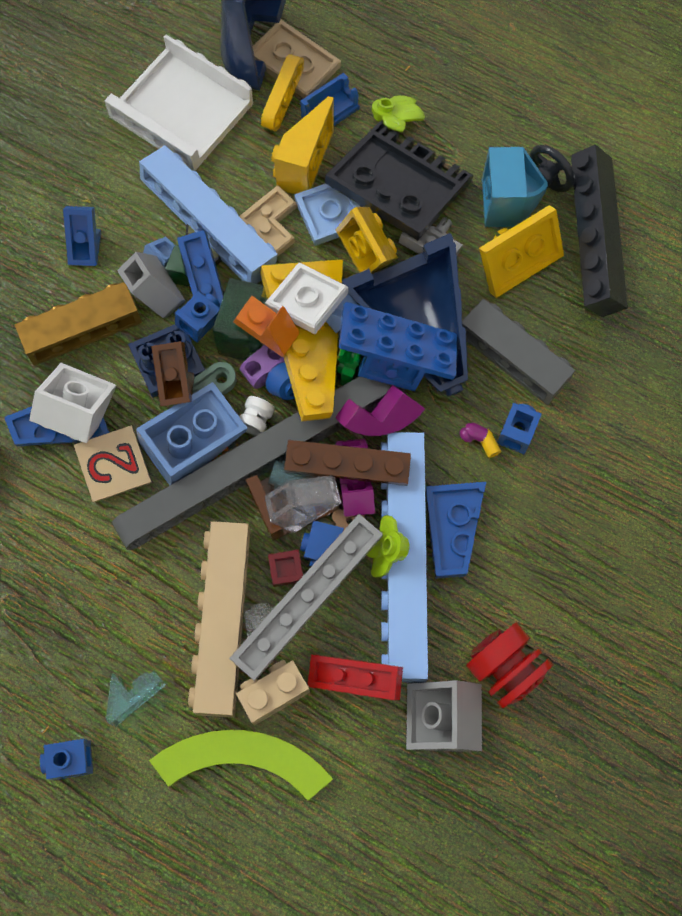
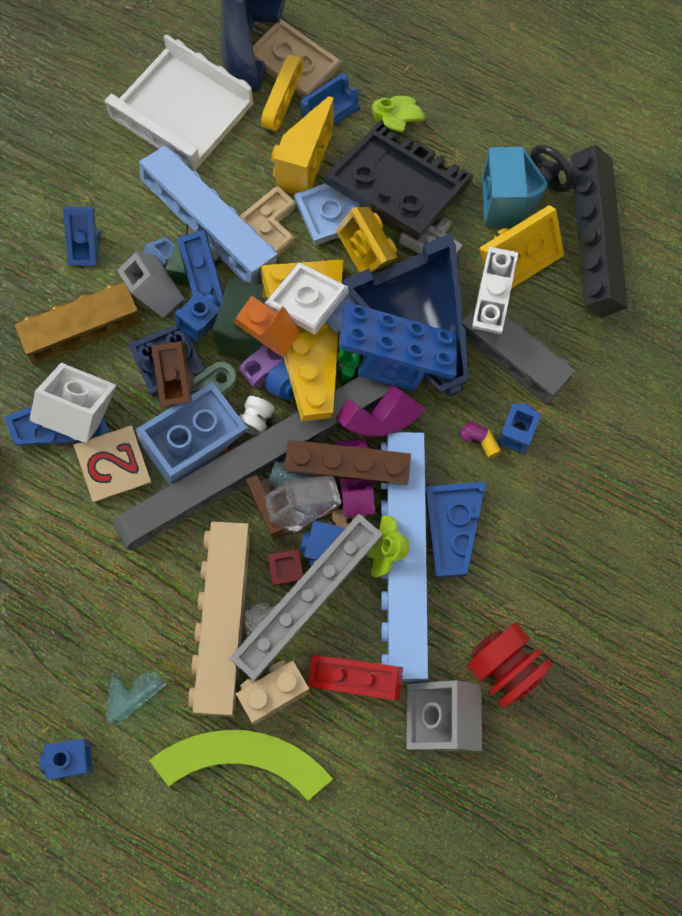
none -> white slope [472,247,518,335]

